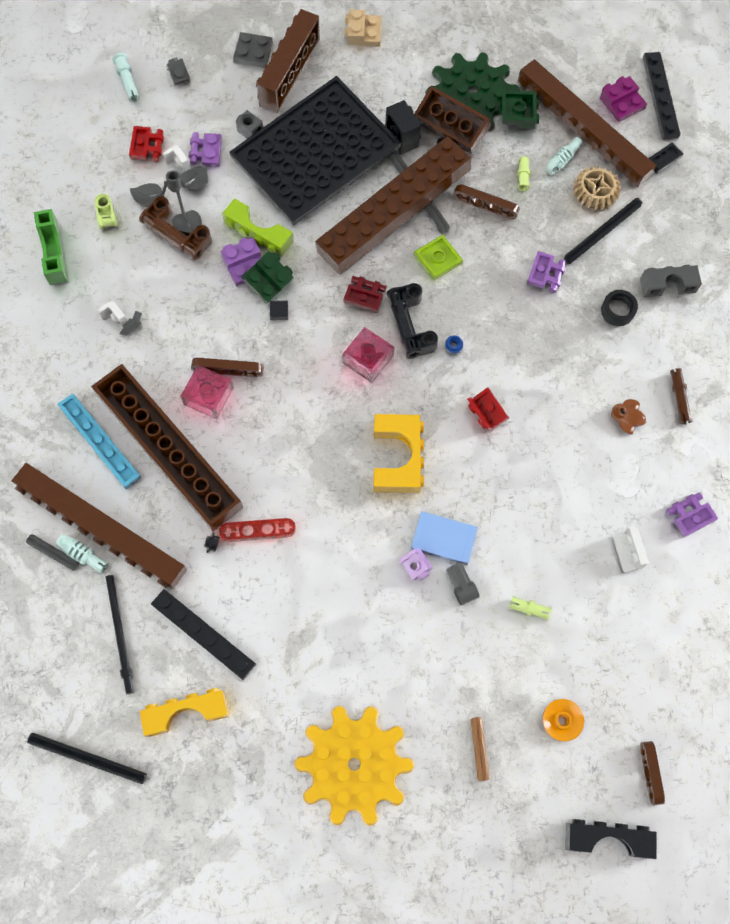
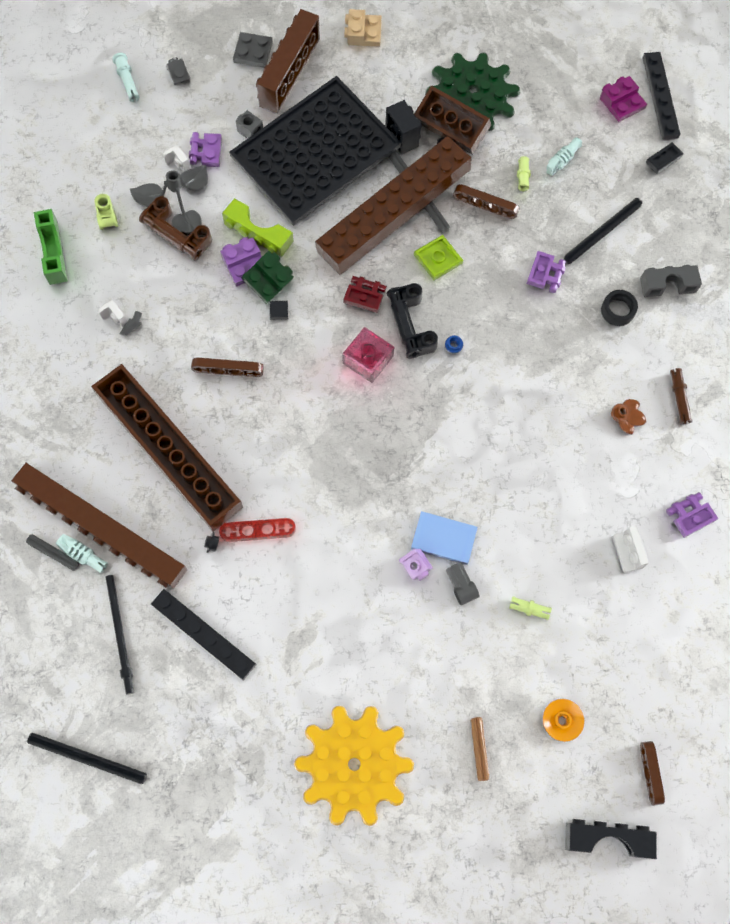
medium azure plate [57,393,141,489] -> none
red plate [129,126,164,162] -> none
yellow arch [139,688,229,738] -> none
clear pink brick [180,365,234,419] -> none
yellow arch [373,414,424,493] -> none
red bracket [467,387,510,431] -> none
dark green plate [501,91,540,129] -> none
reddish brown brick [518,59,657,187] -> none
tan gear [573,166,621,212] -> none

